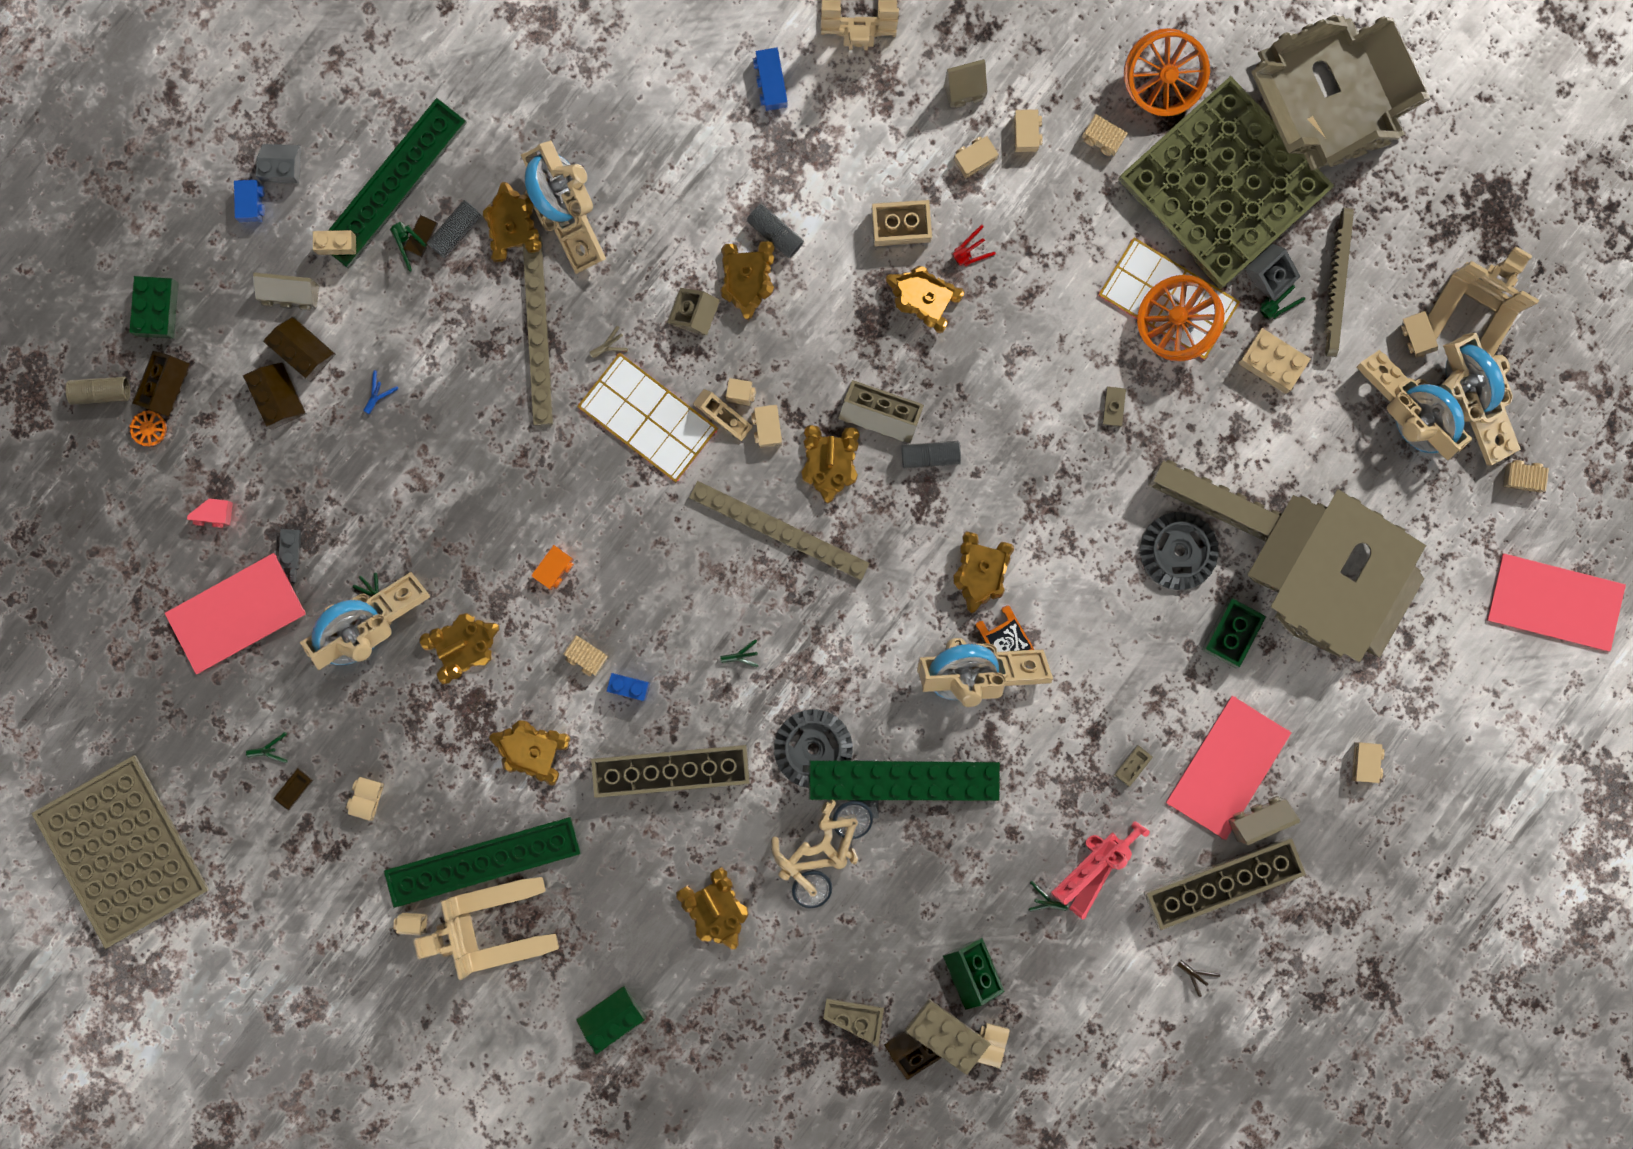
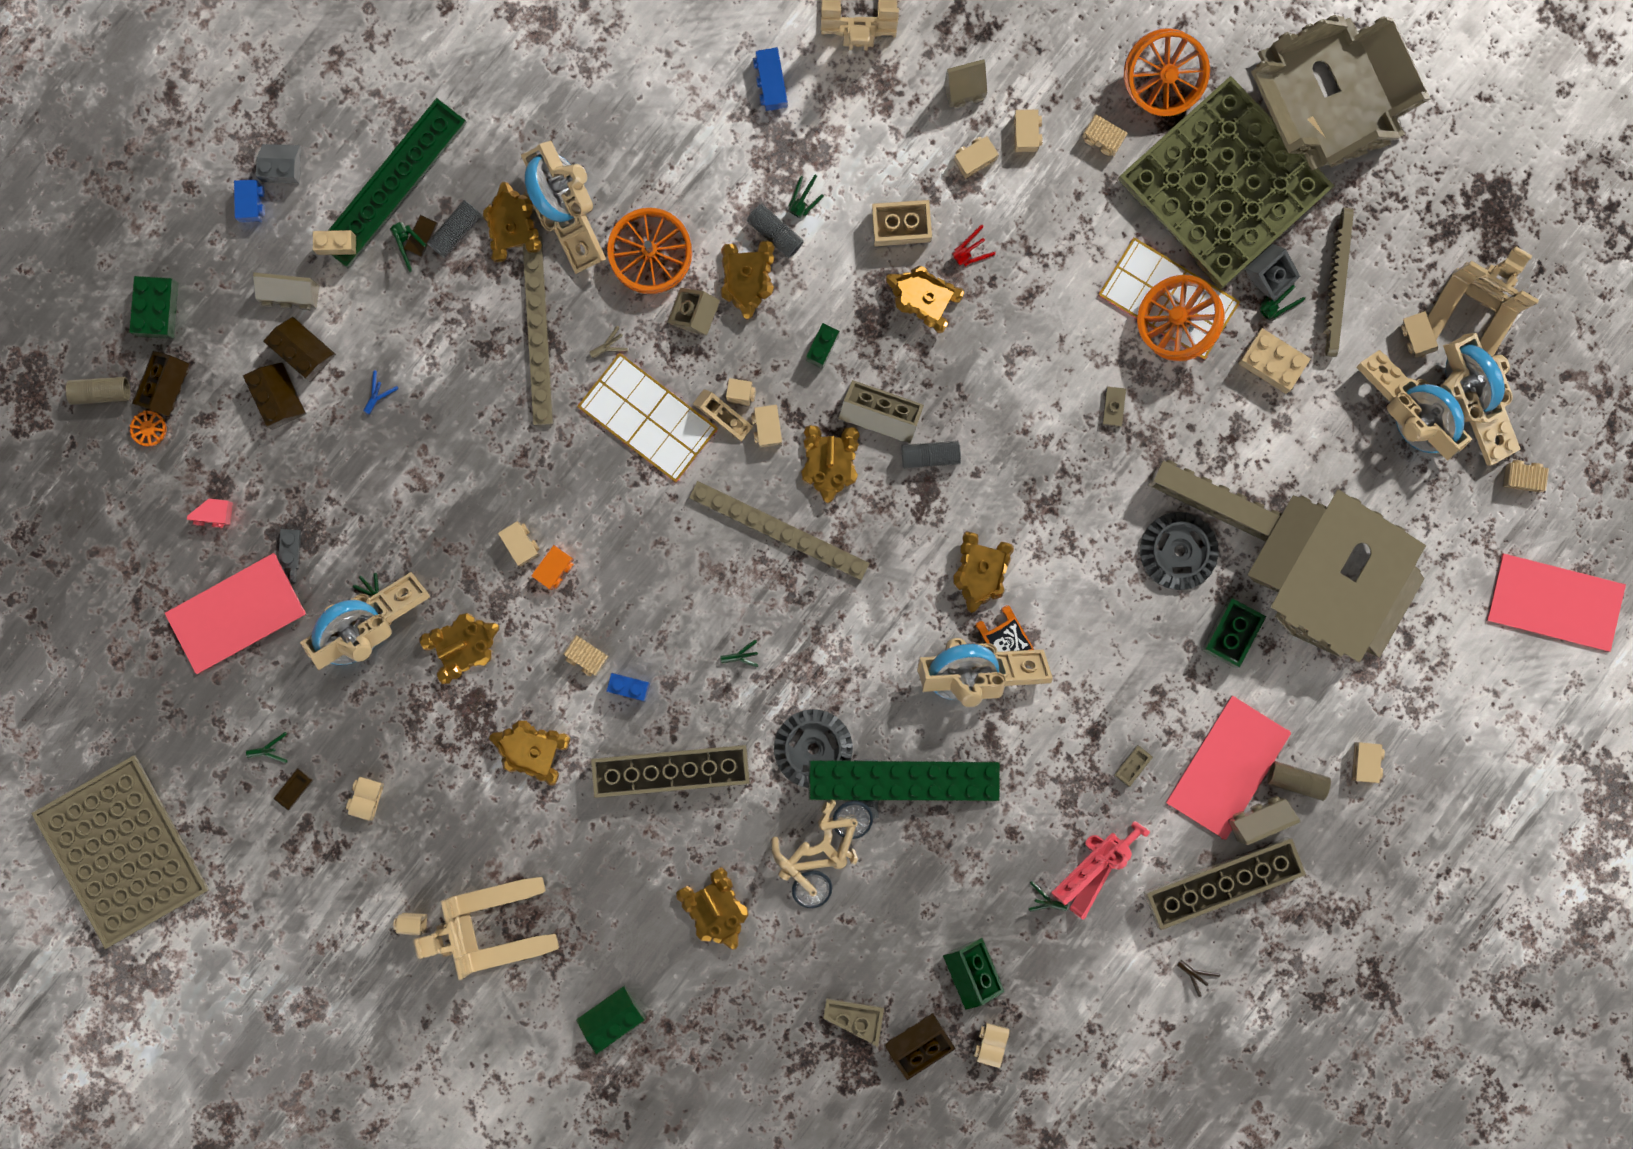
dark green plate [384,817,582,908] -> none
dark tan plate [905,999,991,1075] -> none
none -> tan brick [498,521,540,567]
none -> orange wheel [607,208,692,294]
none -> dark green plant [788,174,824,218]
none -> dark green brick [806,323,840,369]
none -> dark tan piece [1267,761,1331,801]

